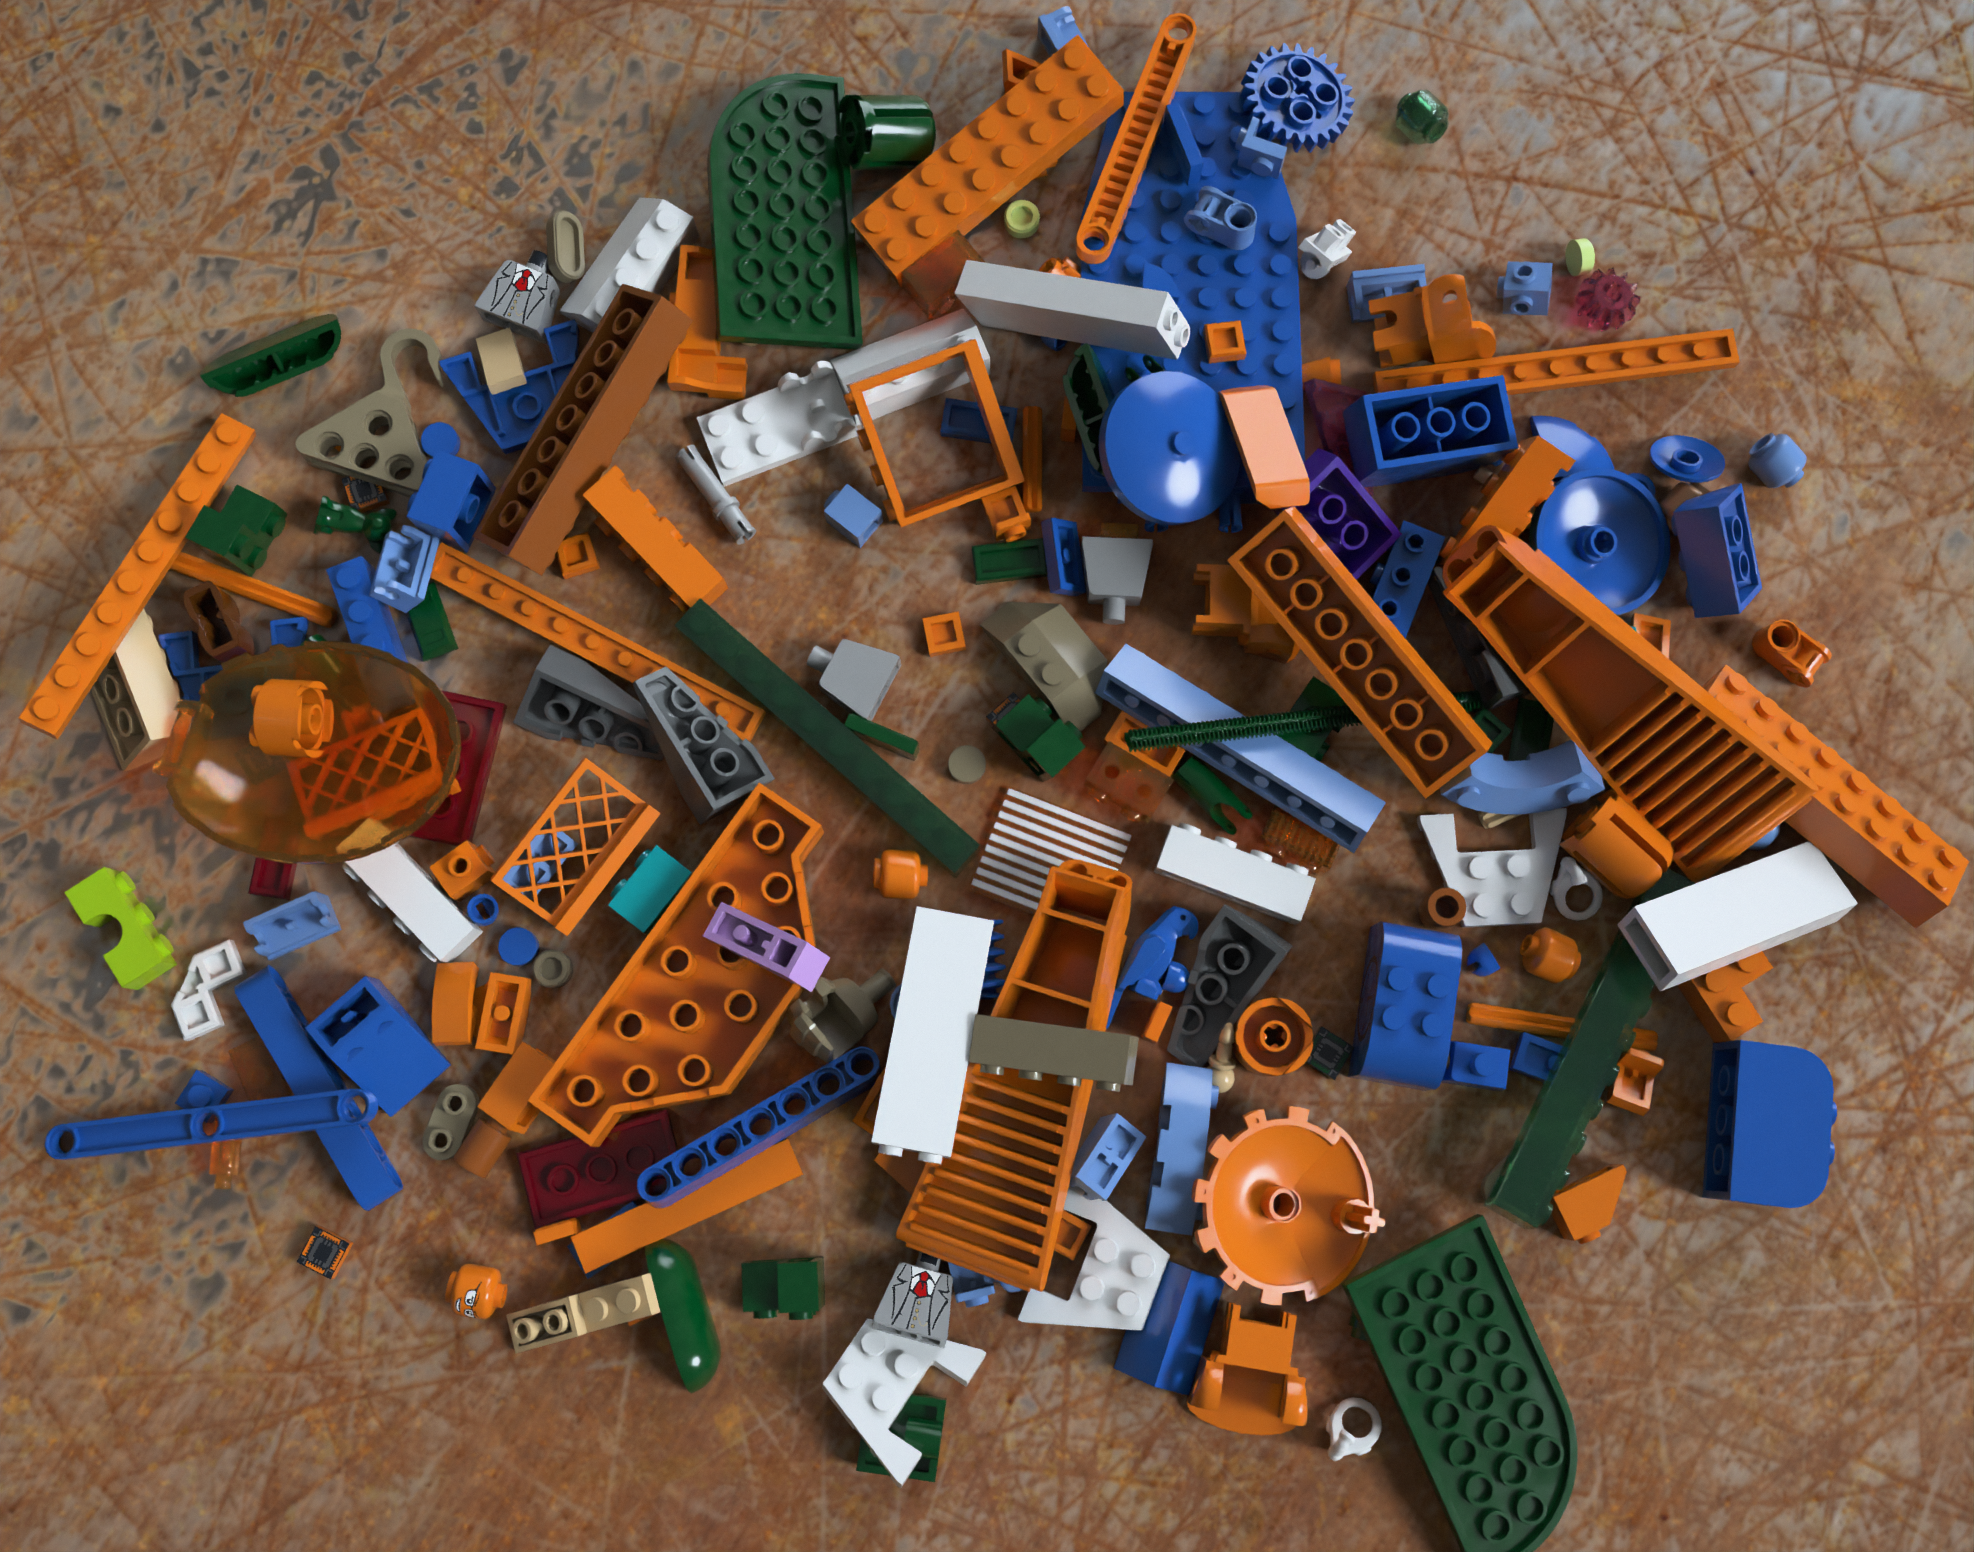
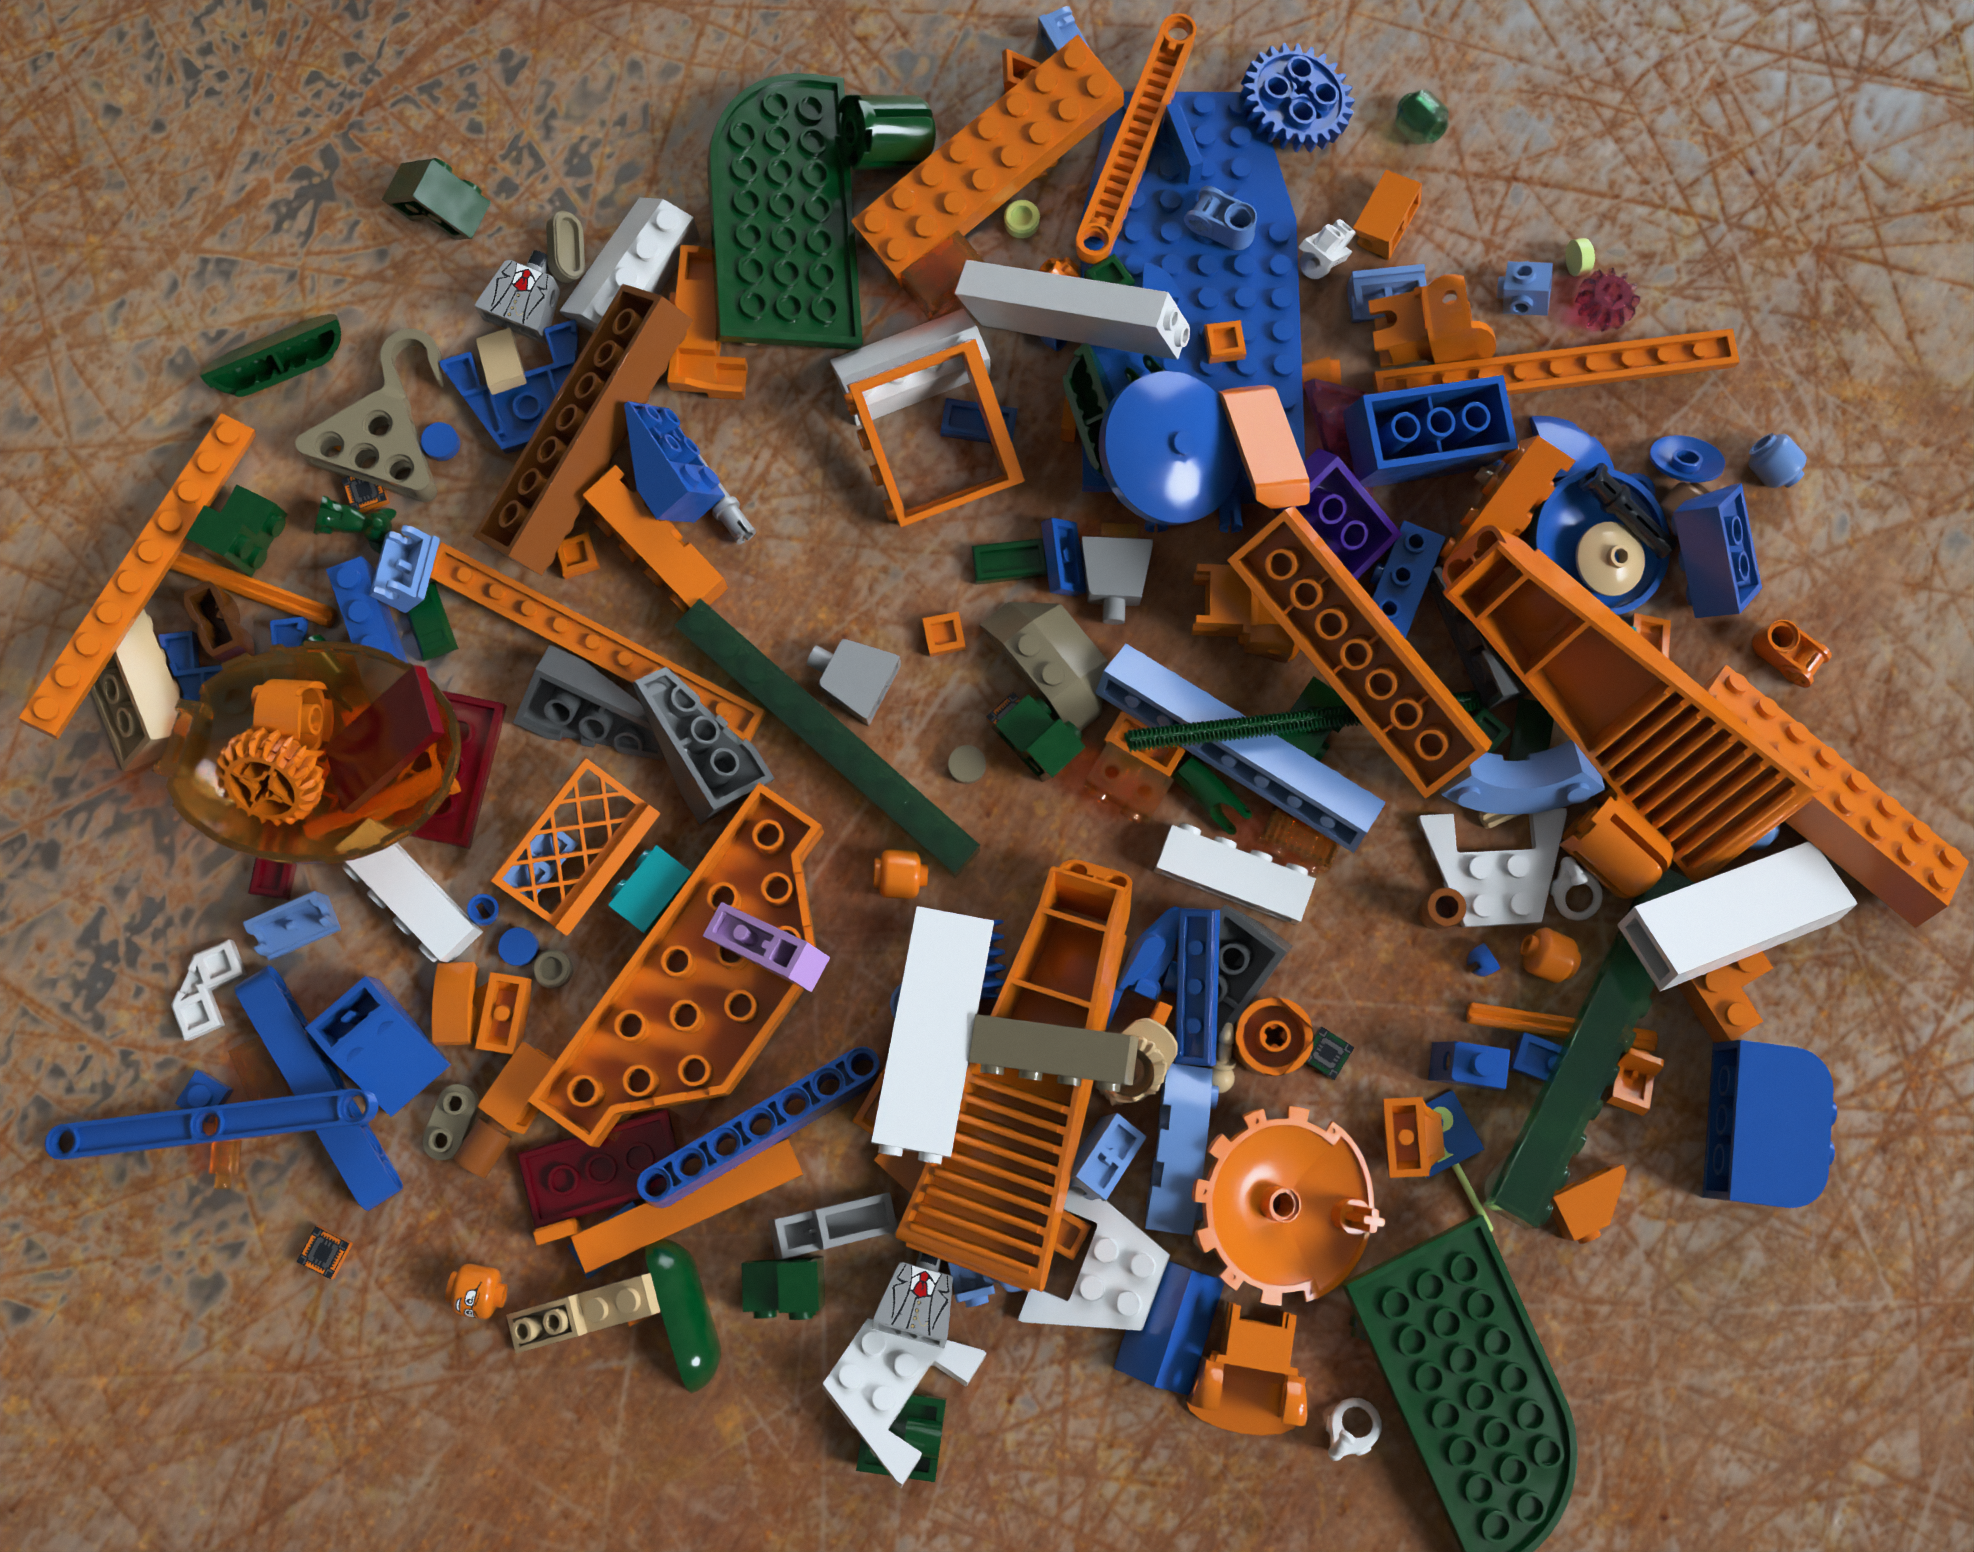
lime arch [64,867,177,990] -> none
blue brick [407,449,496,553] -> none
orange brick [429,840,495,902] -> none
white hinge [697,361,858,487] -> none
dark tan piece [786,968,896,1063] -> none
medium blue brick [824,484,883,548] -> none
dark green tile [844,713,920,761] -> none
piece [967,786,1134,916] -> none
orange bracket [981,485,1031,542] -> none
orange axle [1022,406,1042,513] -> none
medium blue bracket [1235,117,1287,179] -> none
blue brick [1348,921,1462,1091] -> none
none -> orange gear [214,727,326,826]
none -> dark red tile [325,665,445,814]
none -> dark green brick [382,158,491,240]
none -> blue slope [624,401,725,523]
none -> light grey slope [768,1192,898,1260]
none -> dark green tile [1084,253,1135,286]
none -> tan hair [1099,1018,1178,1106]
none -> blue tile [1175,908,1220,1066]
none -> orange hinge [1353,170,1422,261]
none -> orange slope [1382,1097,1445,1178]
none -> blue piece [1425,1090,1493,1232]
none -> tan dish [1575,522,1645,596]
none -> black pin [1578,463,1677,559]

